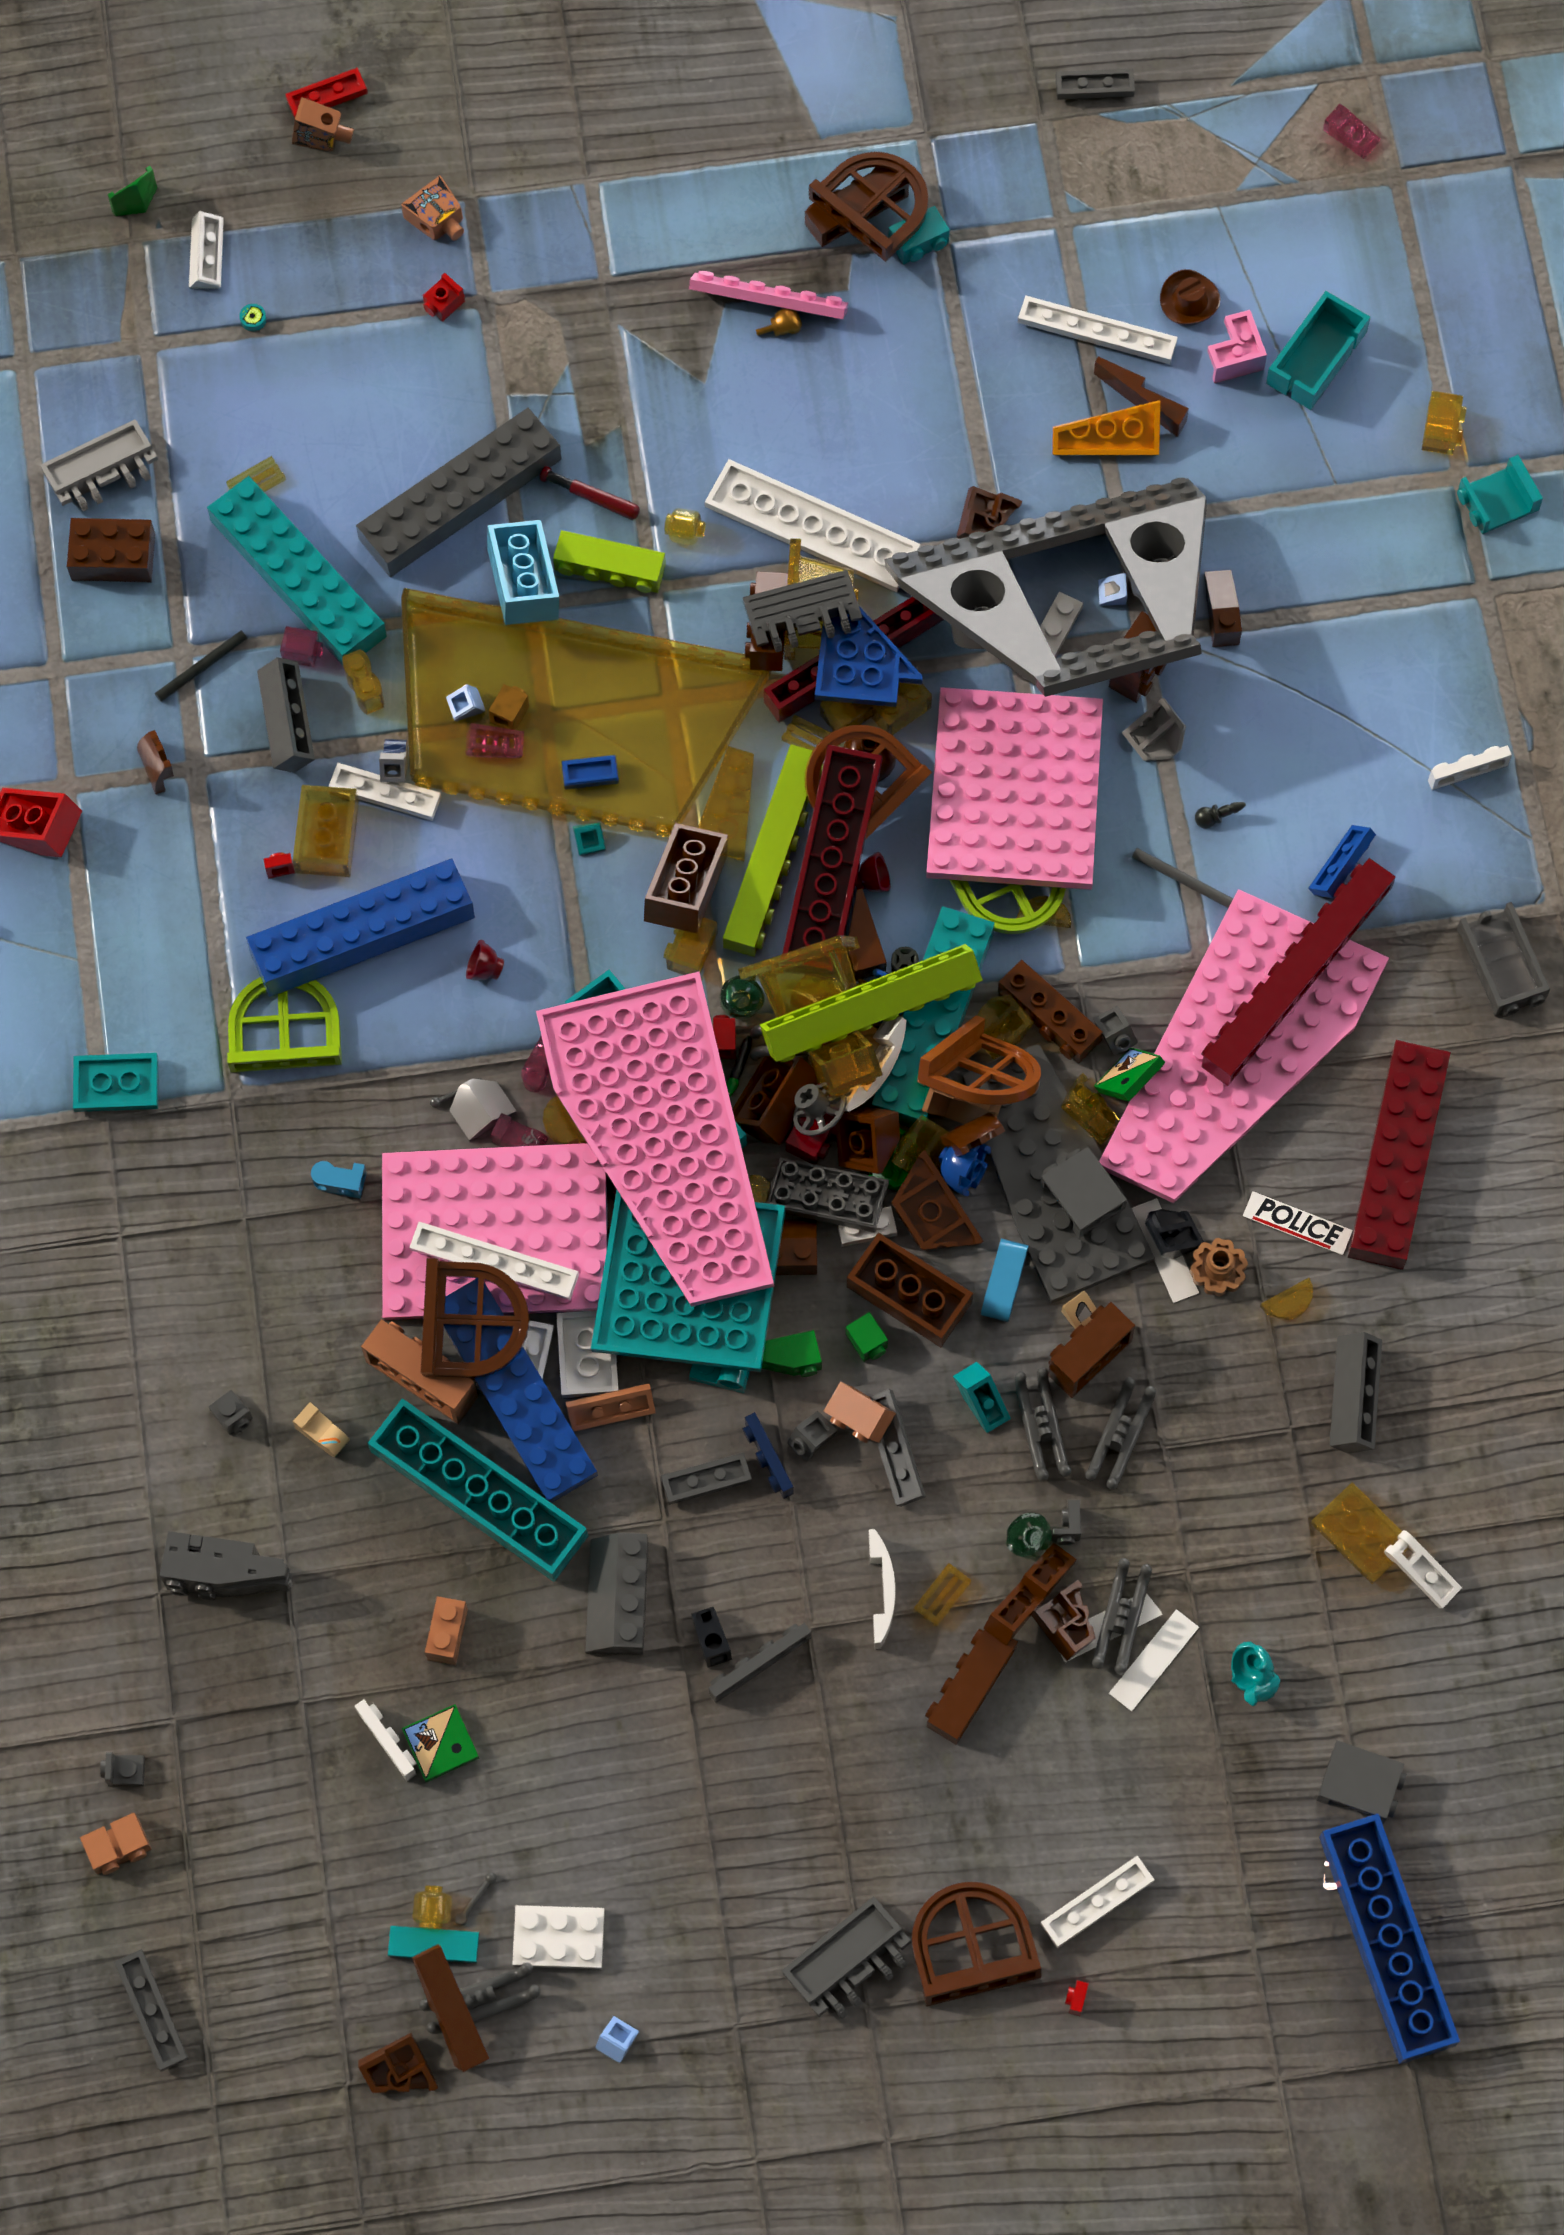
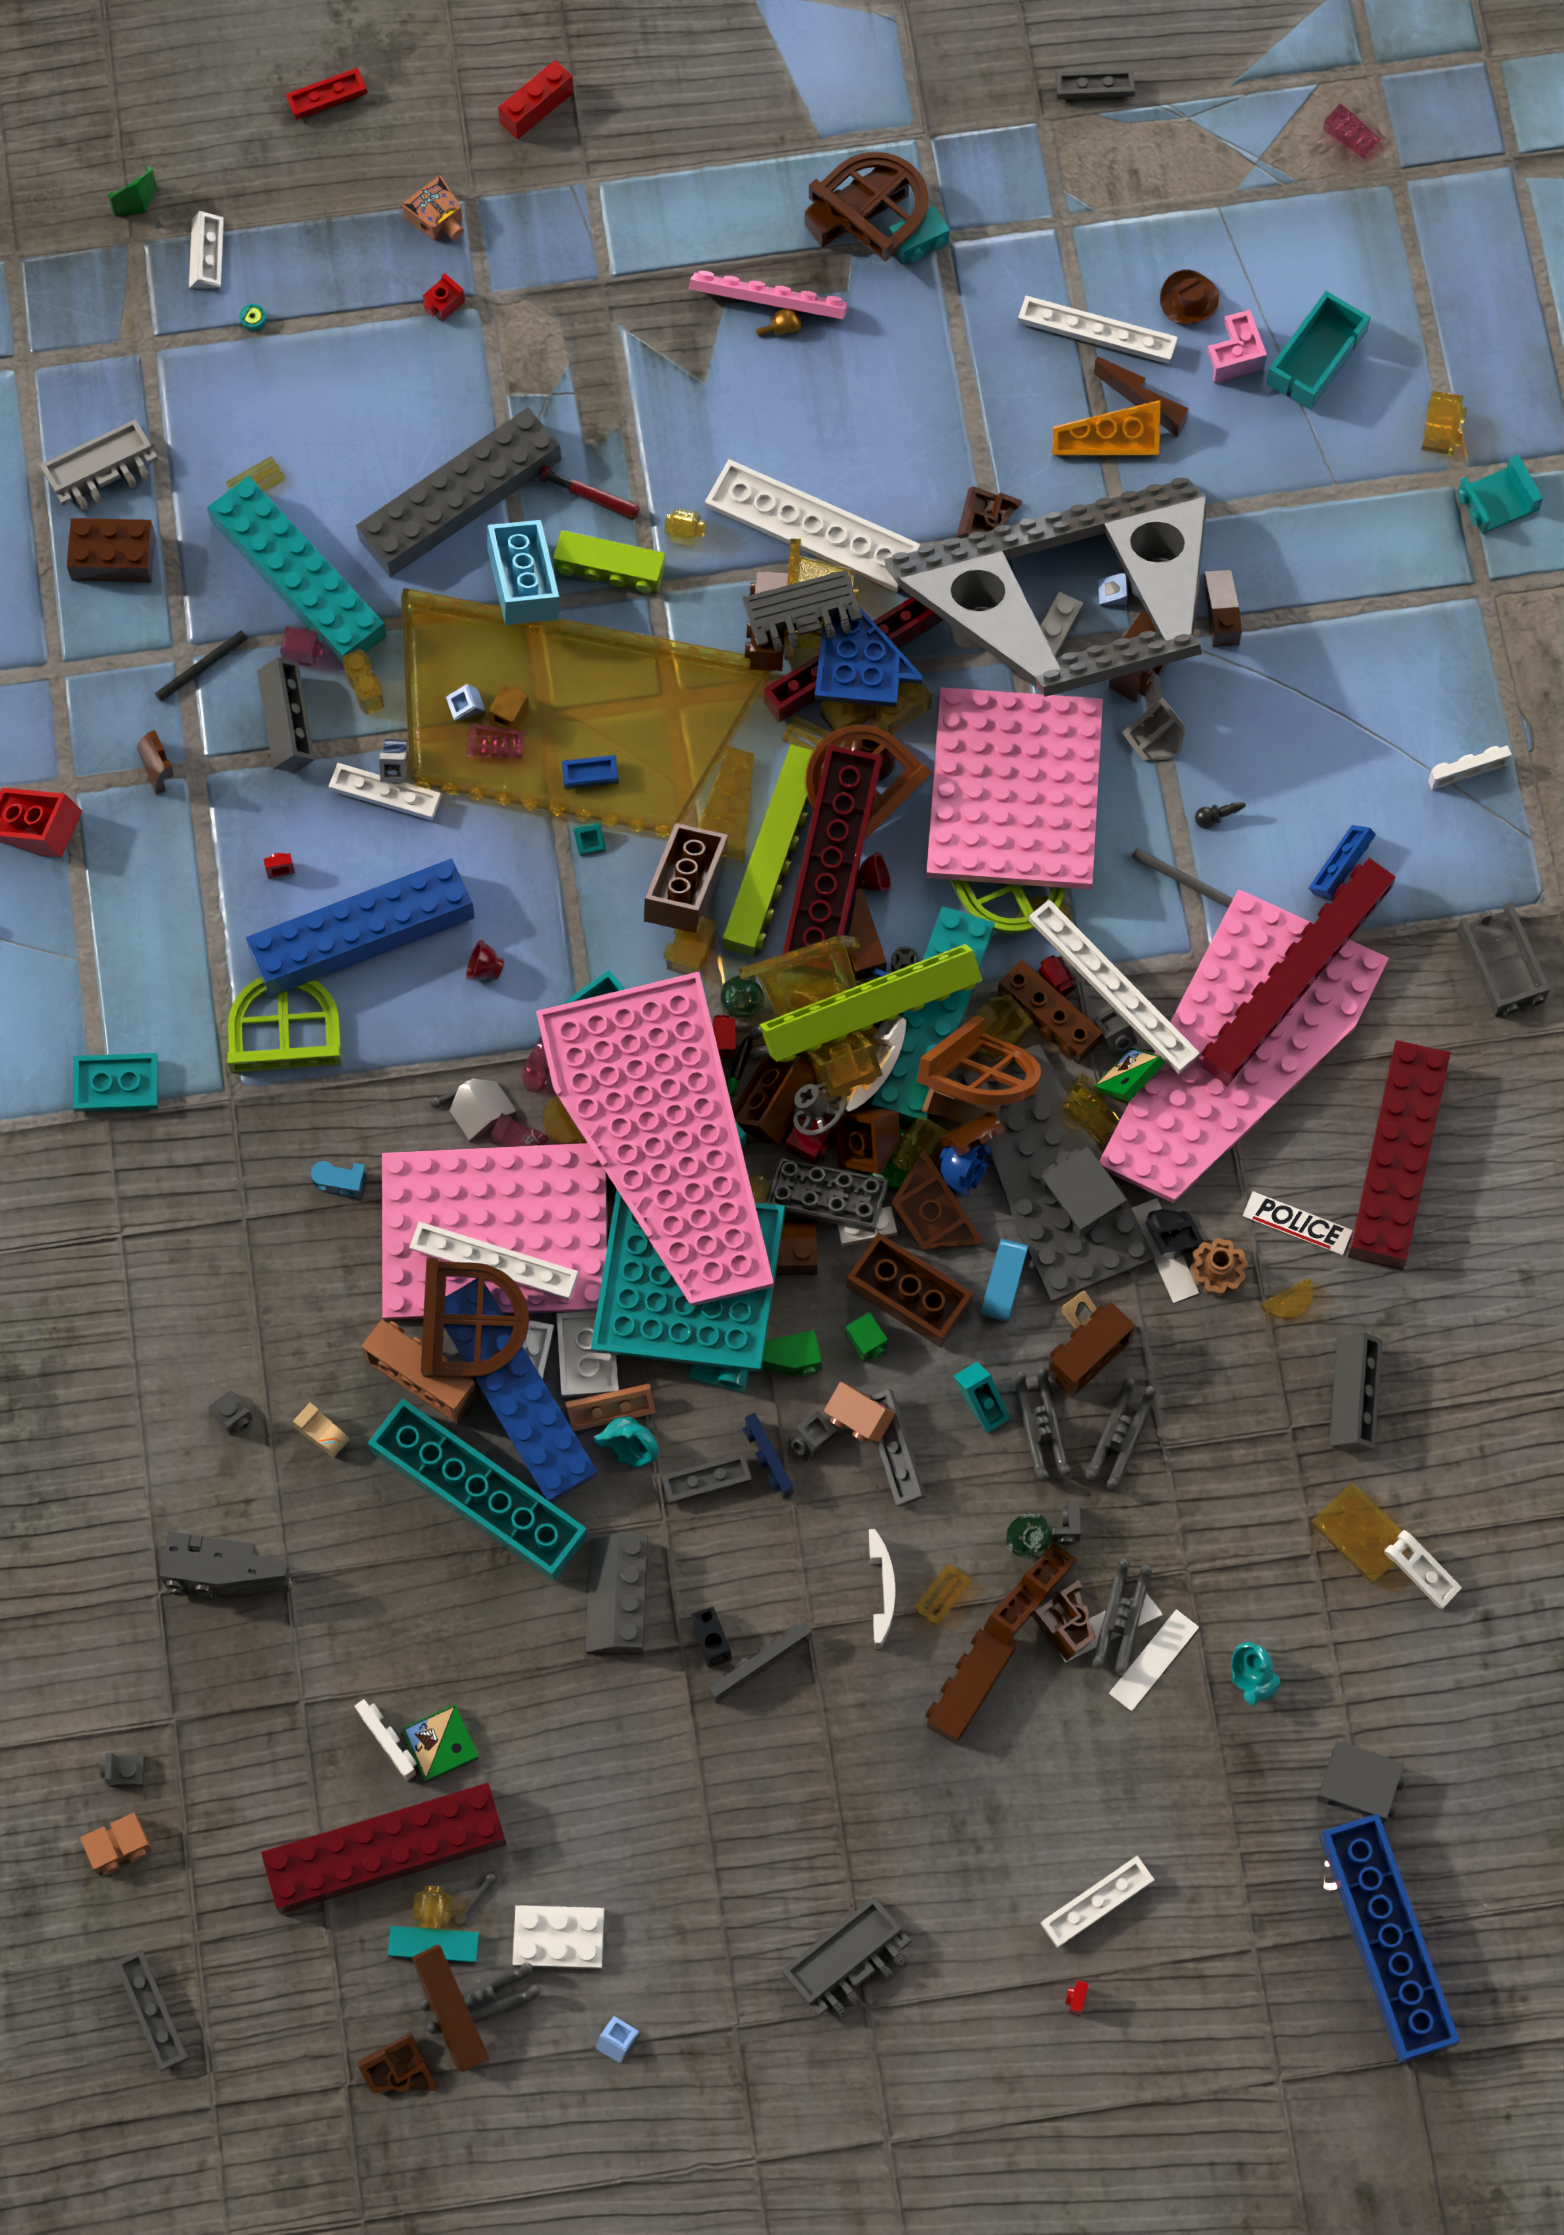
nougat torso [292,97,354,151] -> none
clear yellow brick [293,785,359,877] -> none
nougat brick [425,1596,468,1665] -> none
reddish brown window [912,1882,1041,2007] -> none
none -> dark red brick [261,1783,507,1914]
none -> red brick [498,60,574,140]
none -> teal hair [593,1417,659,1468]
none -> white plate [1028,899,1200,1074]
none -> dark red brick [1038,955,1077,997]

